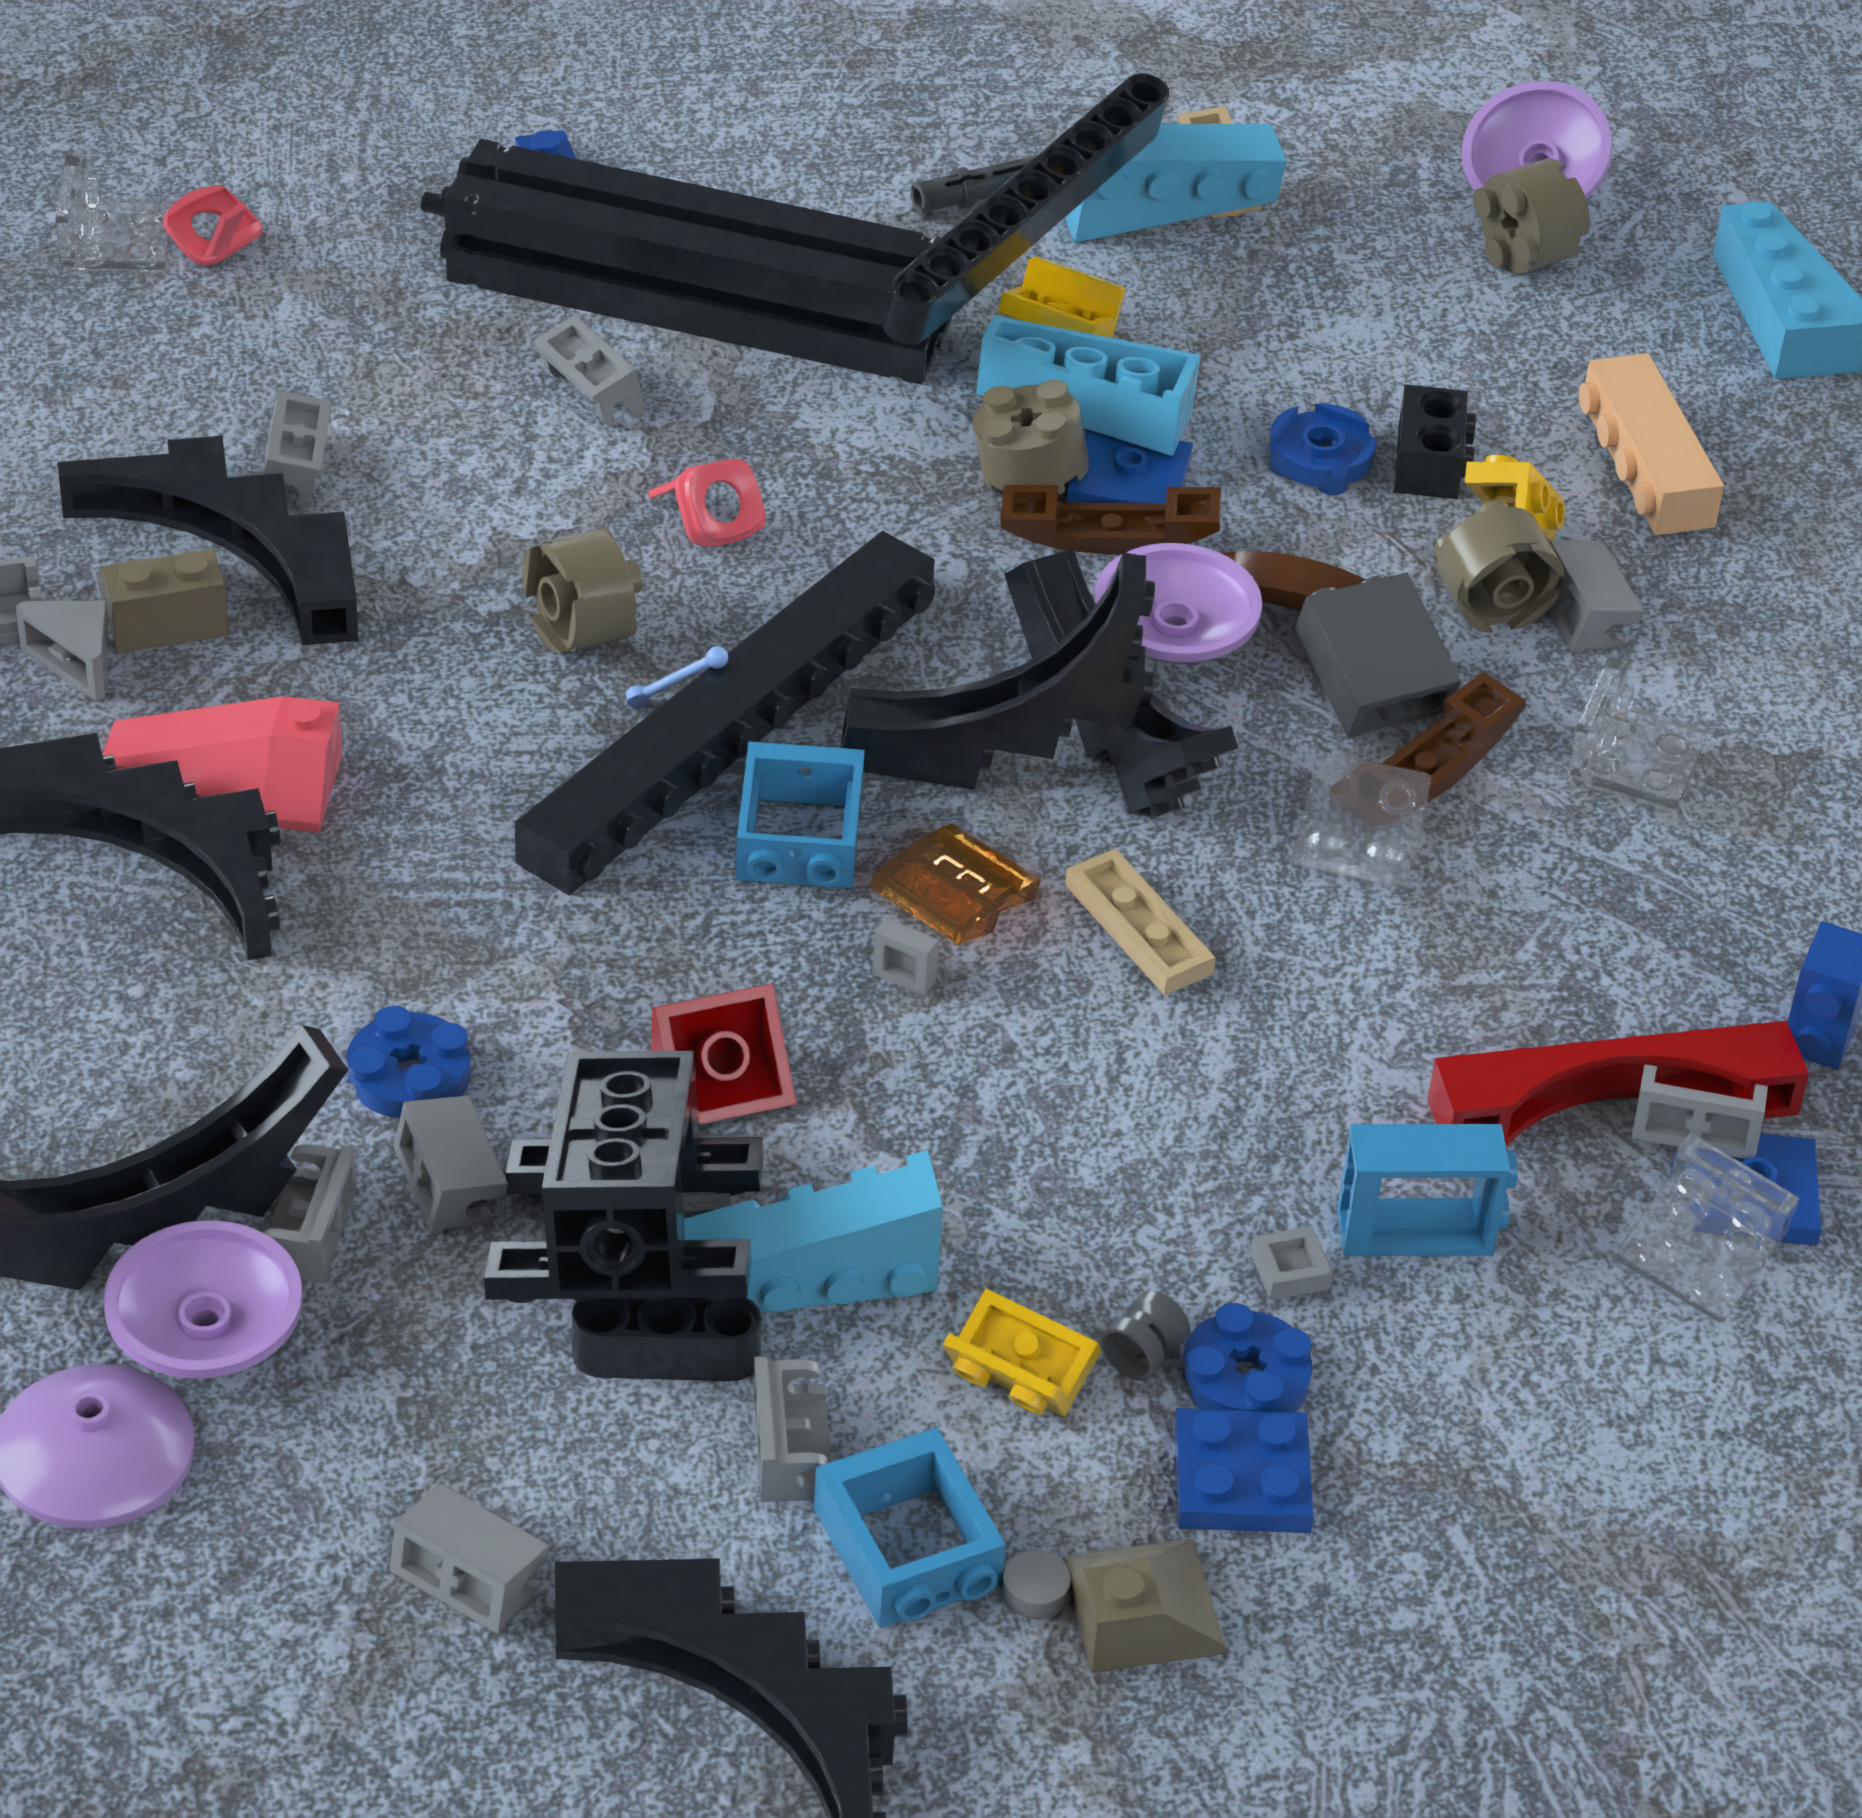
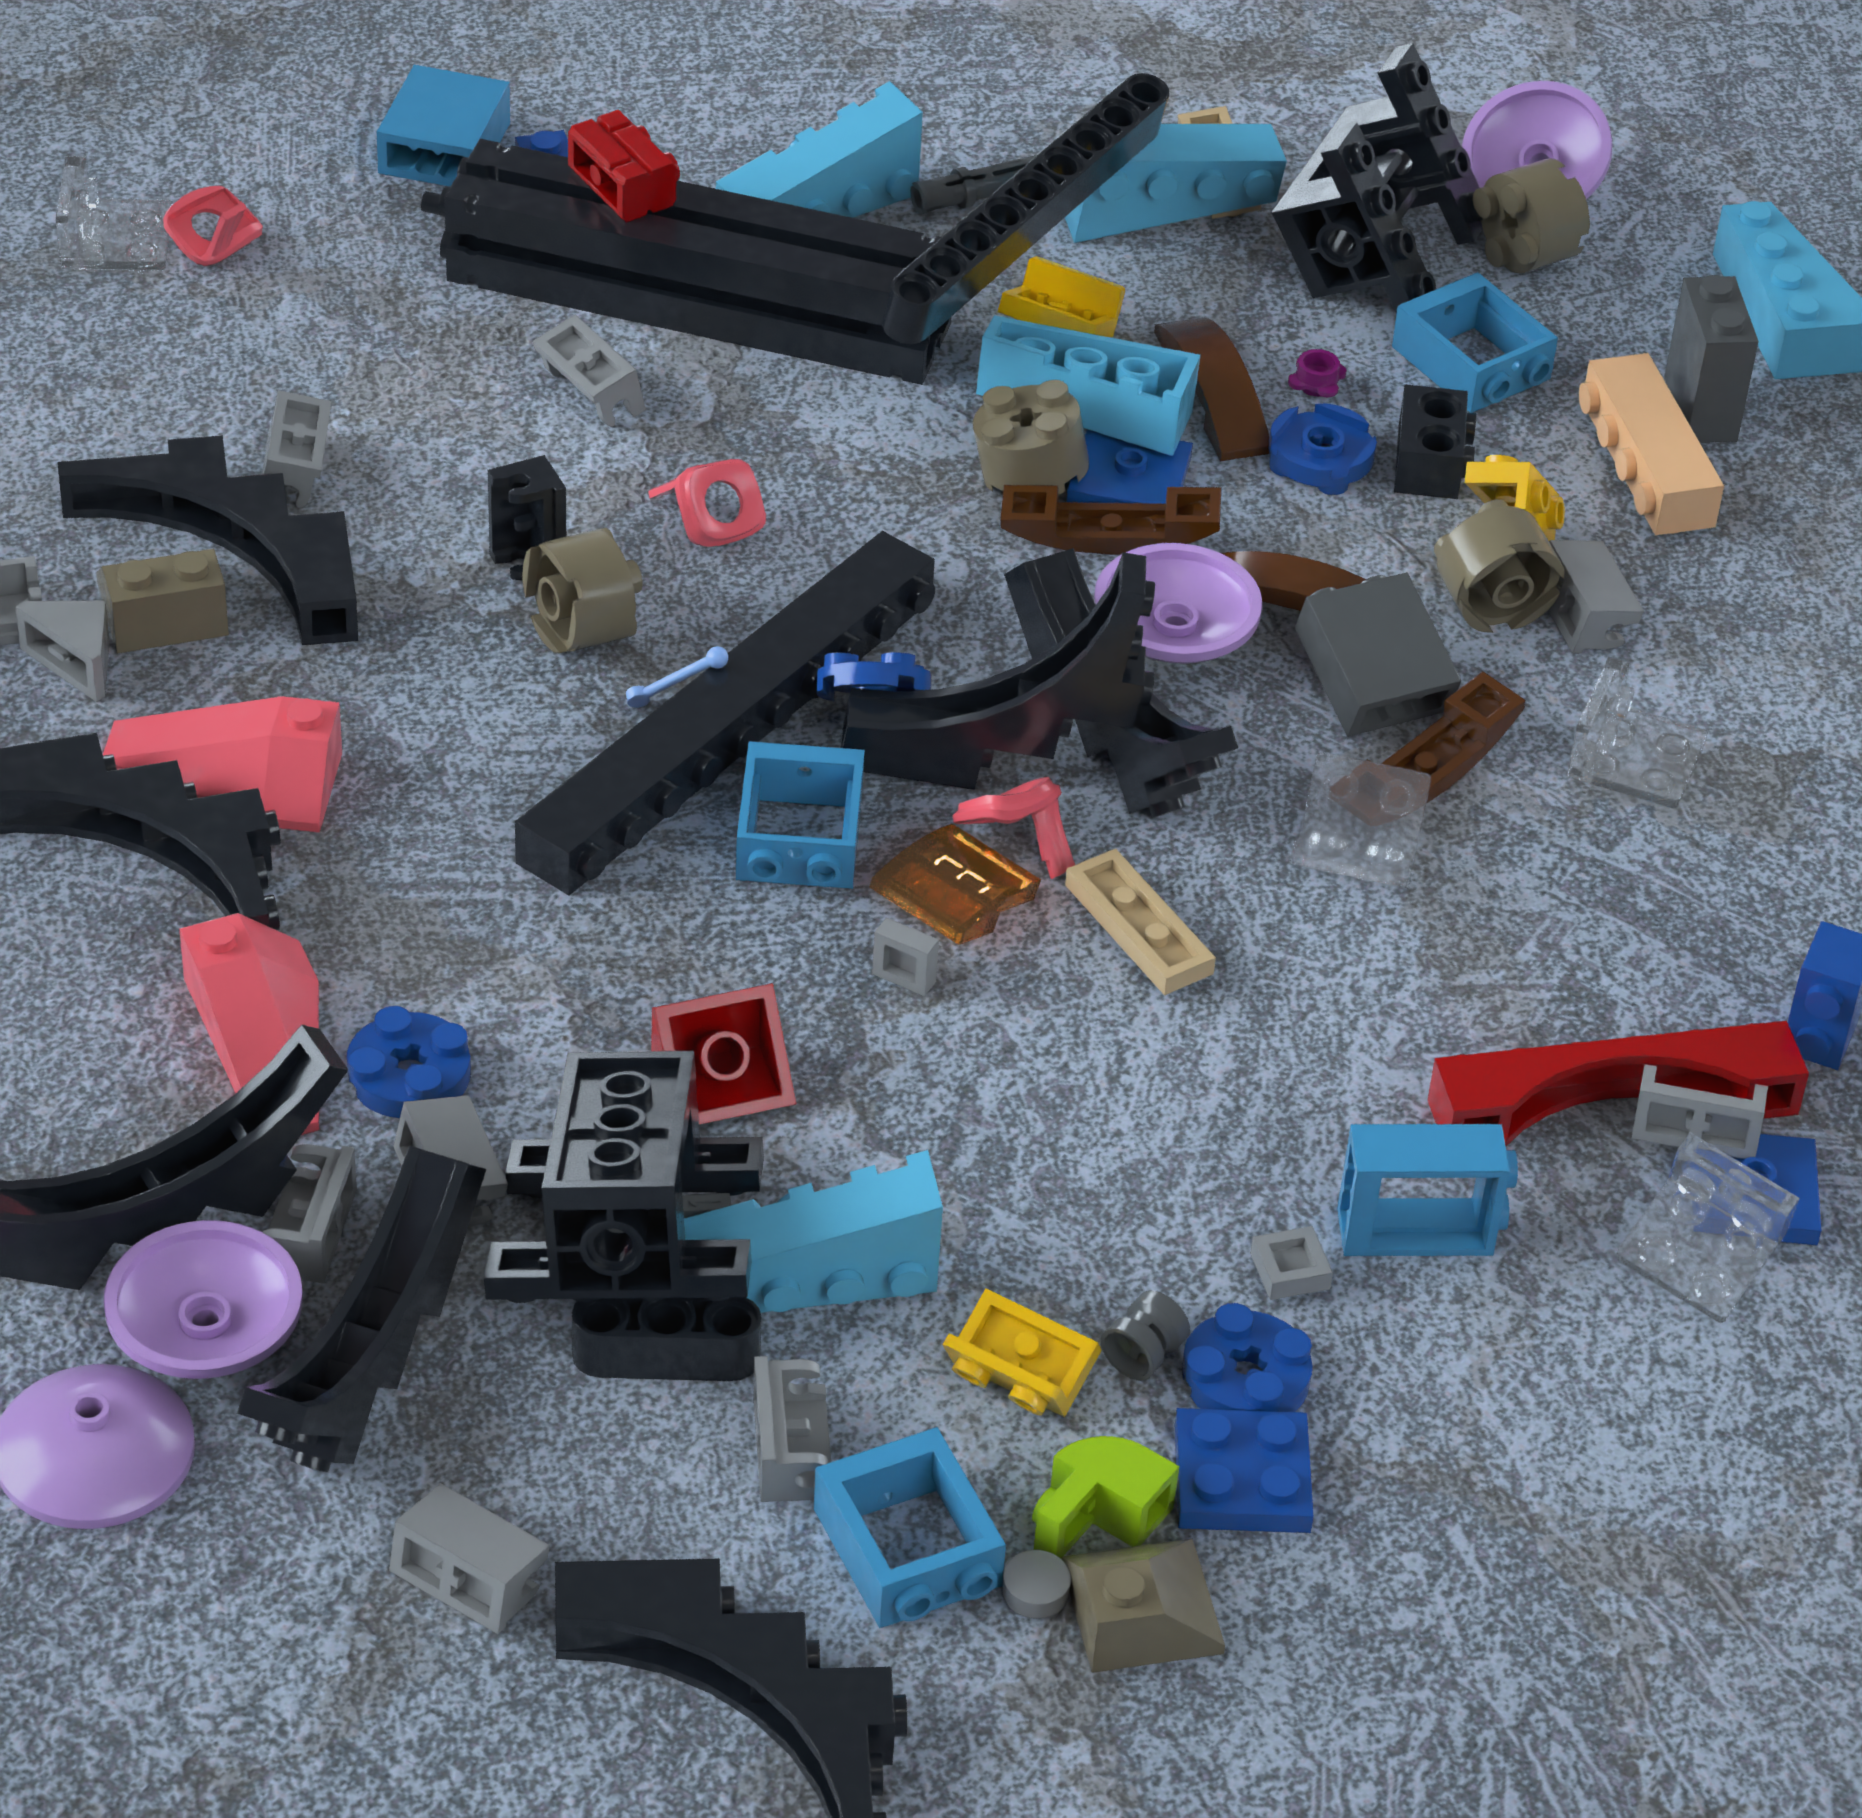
none -> coral wedge [179,913,319,1135]
none -> black arch [237,1146,486,1472]
none -> dark azure brick [376,64,510,186]
none -> black hinge [487,455,567,580]
none -> red brick [568,109,680,222]
none -> medium azure wedge [716,81,923,218]
none -> blue plate [817,652,932,702]
none -> coral piece [952,777,1075,879]
none -> lime brick [1032,1436,1179,1559]
none -> reddish brown slope [1154,317,1270,462]
none -> black piece [1271,43,1483,314]
none -> magenta plate [1288,349,1347,398]
none -> dark azure window [1392,272,1558,413]
none -> dark grey brick [1664,275,1759,443]

